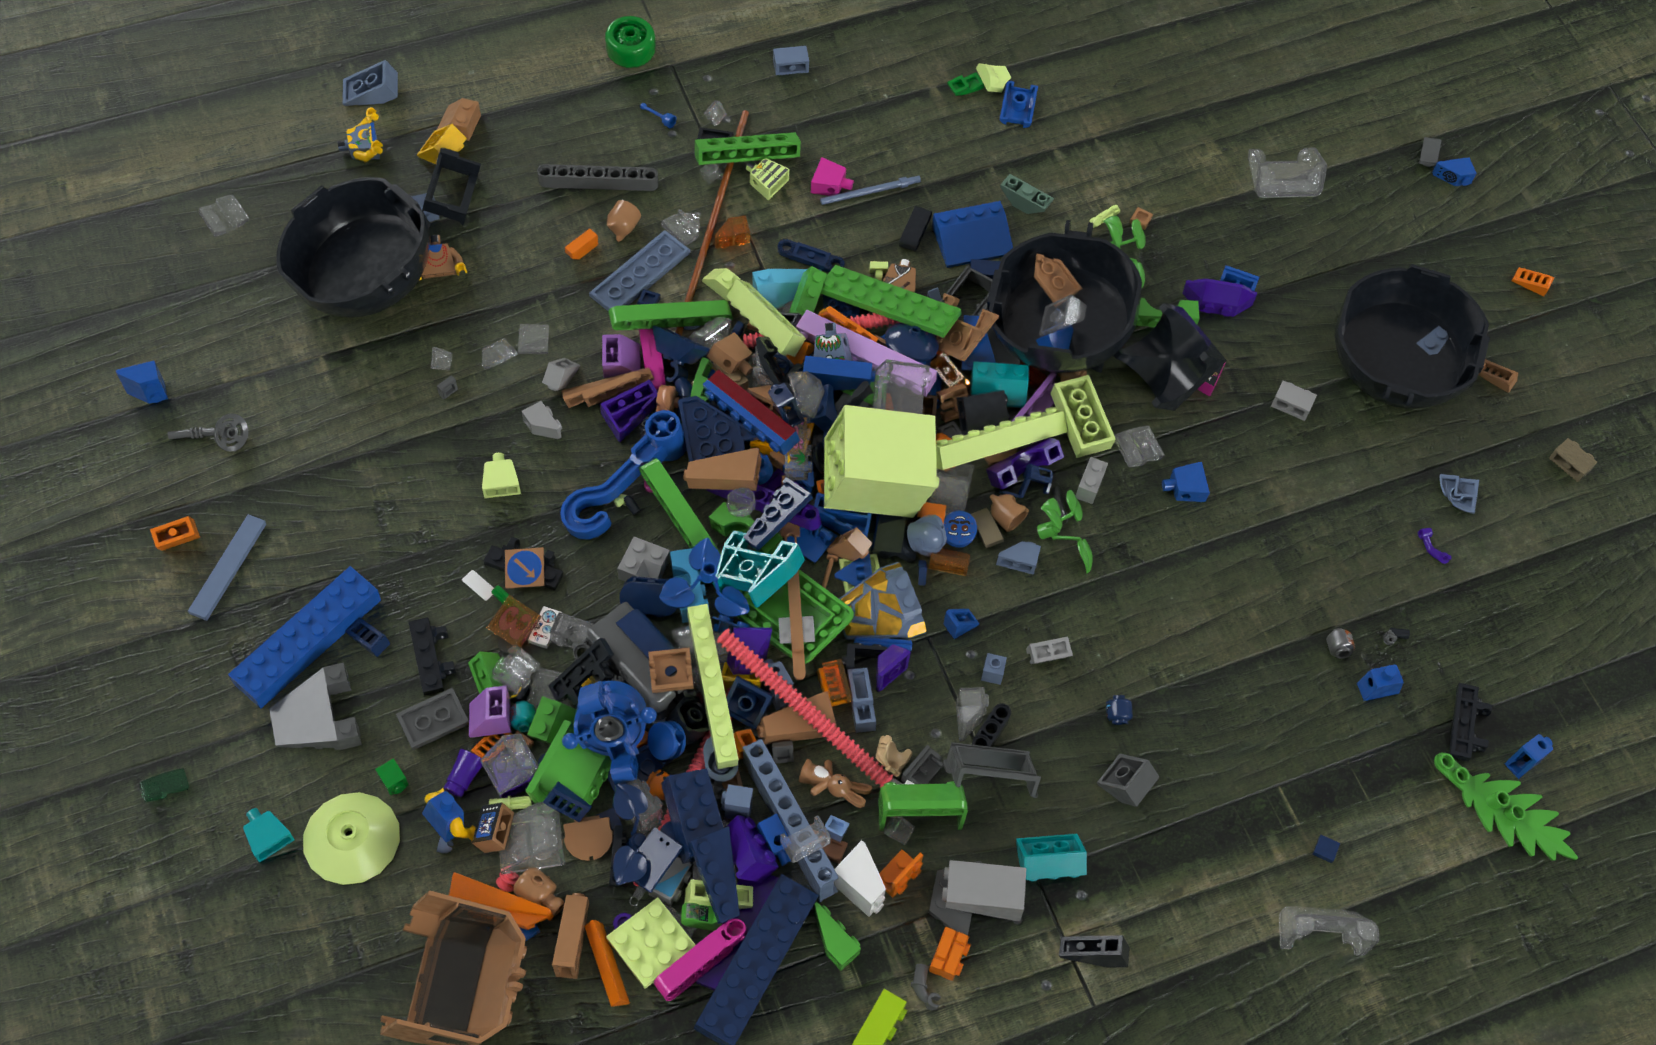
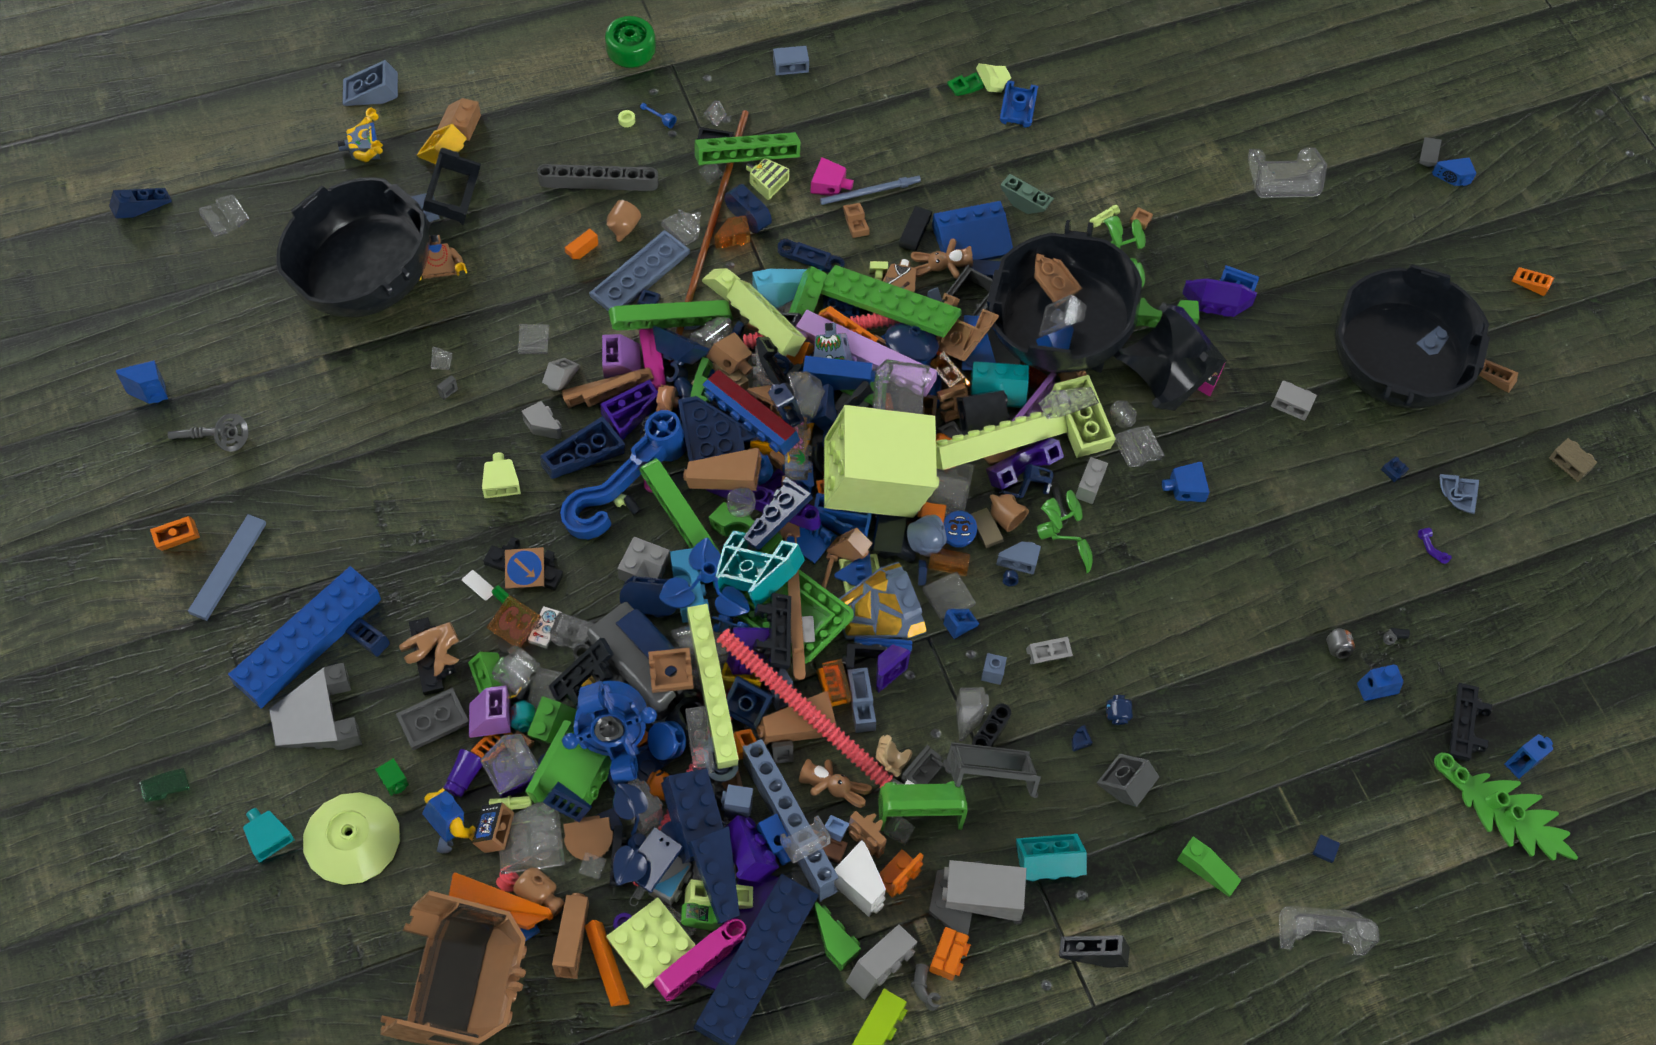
clear slope [482,338,518,369] -> none
none -> dark blue slope [109,188,172,218]
none -> medium nougat piece [399,622,459,676]
none -> dark blue wedge [540,416,625,479]
none -> clear tile [578,852,607,879]
none -> yellowish green tile [618,110,636,127]
none -> clear slope [685,706,714,774]
none -> dark blue brick [724,184,772,234]
none -> black hinge [753,593,791,670]
none -> medium nougat slope [843,203,869,238]
none -> light grey wedge [846,924,917,1000]
none -> medium nougat piece [848,811,887,858]
none -> medium nougat animal [911,238,973,279]
none -> clear tile [922,572,976,621]
none -> dark blue hinge [1003,570,1018,586]
none -> clear slope [1039,387,1099,419]
none -> dark blue tile [1071,725,1092,751]
none -> clear head [1109,400,1137,428]
none -> bright green slope [1177,837,1241,897]
none -> dark blue tile [1381,456,1409,482]

